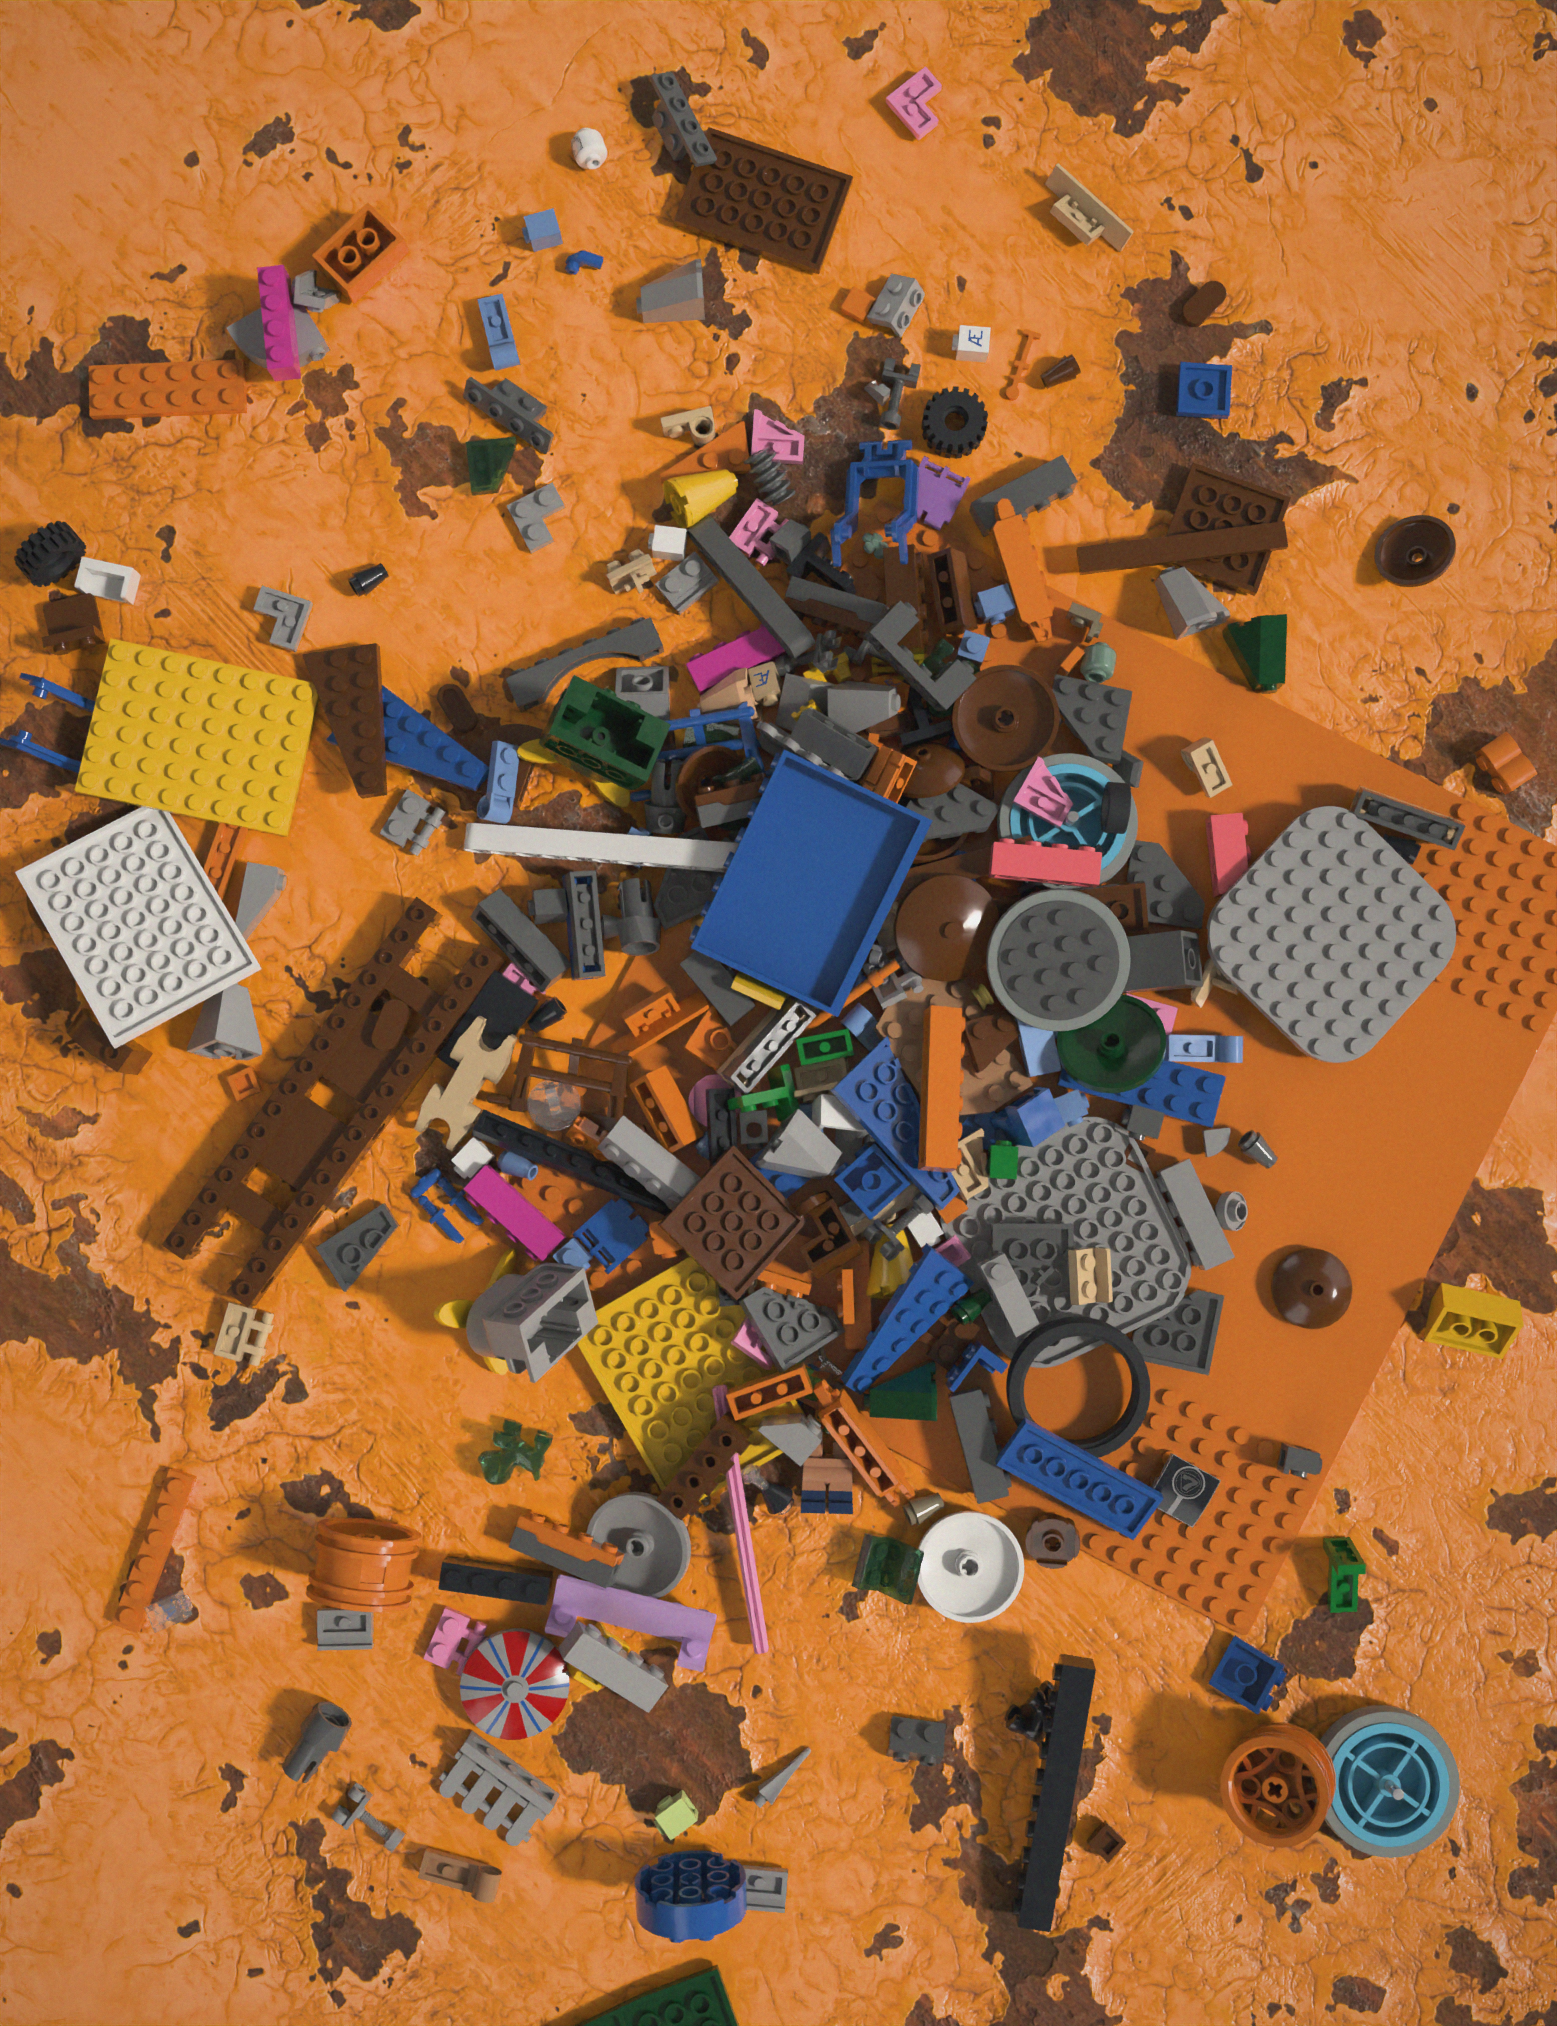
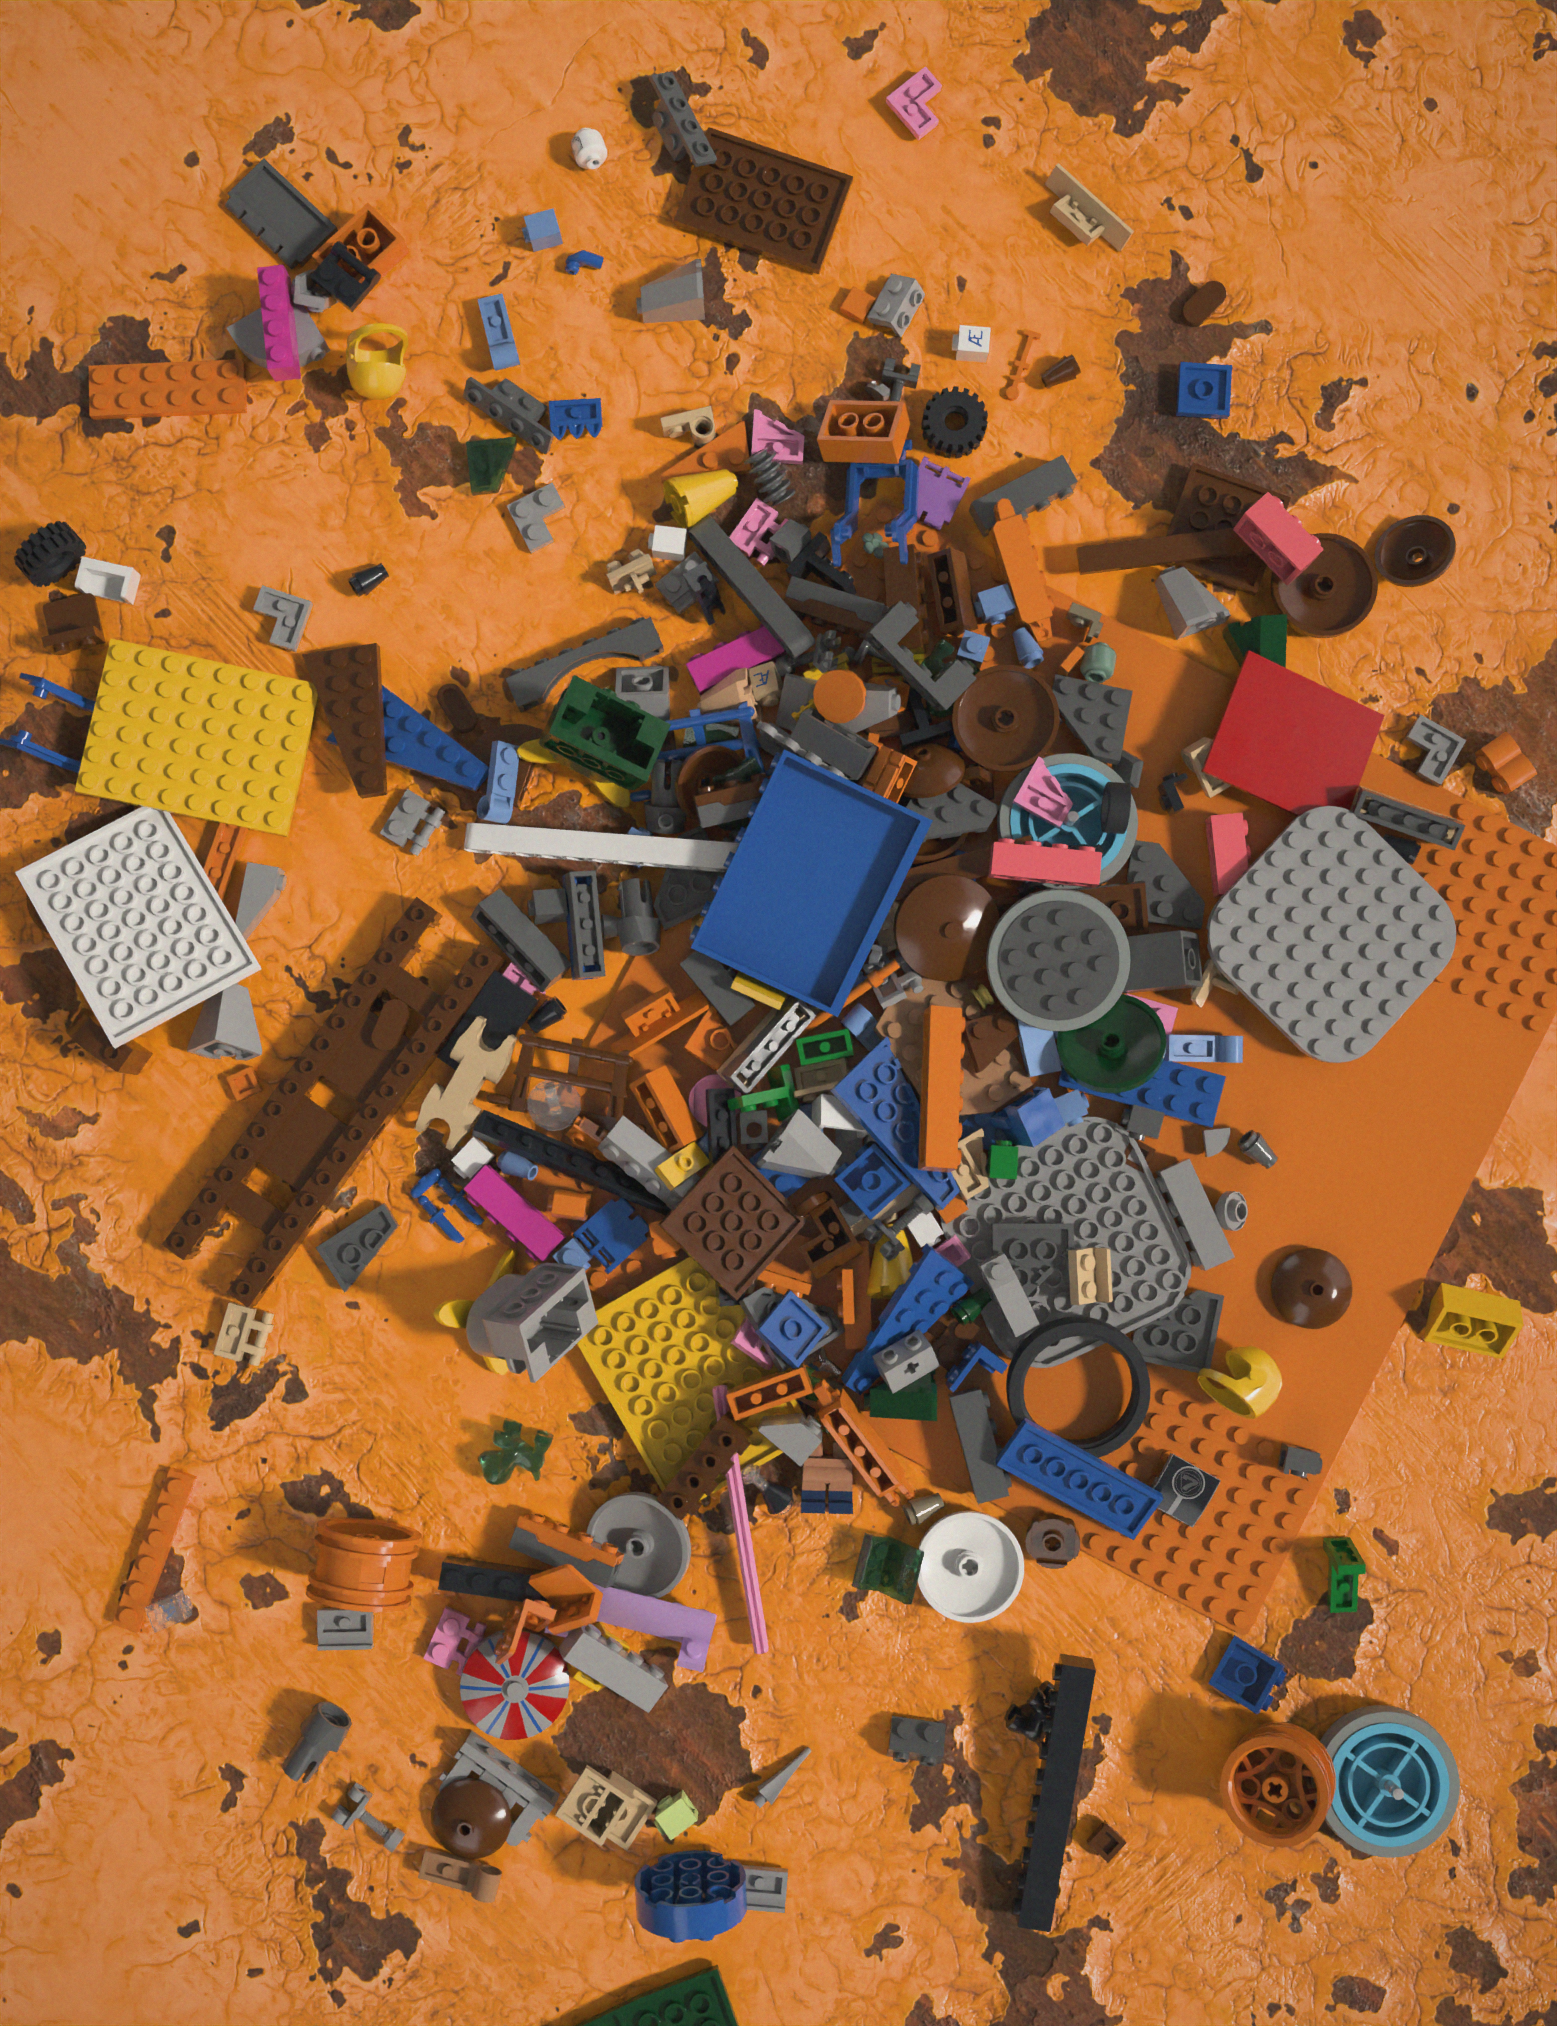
none -> dark grey hinge [225,158,338,269]
none -> black plate [310,241,381,312]
none -> yellow piece [346,323,408,400]
none -> reddish brown dish [431,1778,512,1859]
none -> orange bracket [494,1599,557,1665]
none -> orange bracket [529,1564,603,1635]
none -> orange brick [547,1190,591,1221]
none -> blue plate [549,398,603,441]
none -> tan bracket [555,1765,657,1851]
none -> yellow plate [654,1141,709,1191]
none -> black hinge [683,561,726,625]
none -> blue plate [755,1290,829,1369]
none -> orange tile [813,669,866,723]
none -> orange brick [817,400,910,464]
none -> light grey brick [872,1329,940,1393]
none -> medium blue cone [1012,627,1044,669]
none -> black bracket [1157,772,1188,816]
none -> yellow piece [1197,1346,1282,1419]
none -> red piece [1201,650,1385,816]
none -> coral brick [1233,492,1324,586]
none -> reddish brown dish [1271,533,1378,638]
none -> light grey plate [1405,714,1466,787]

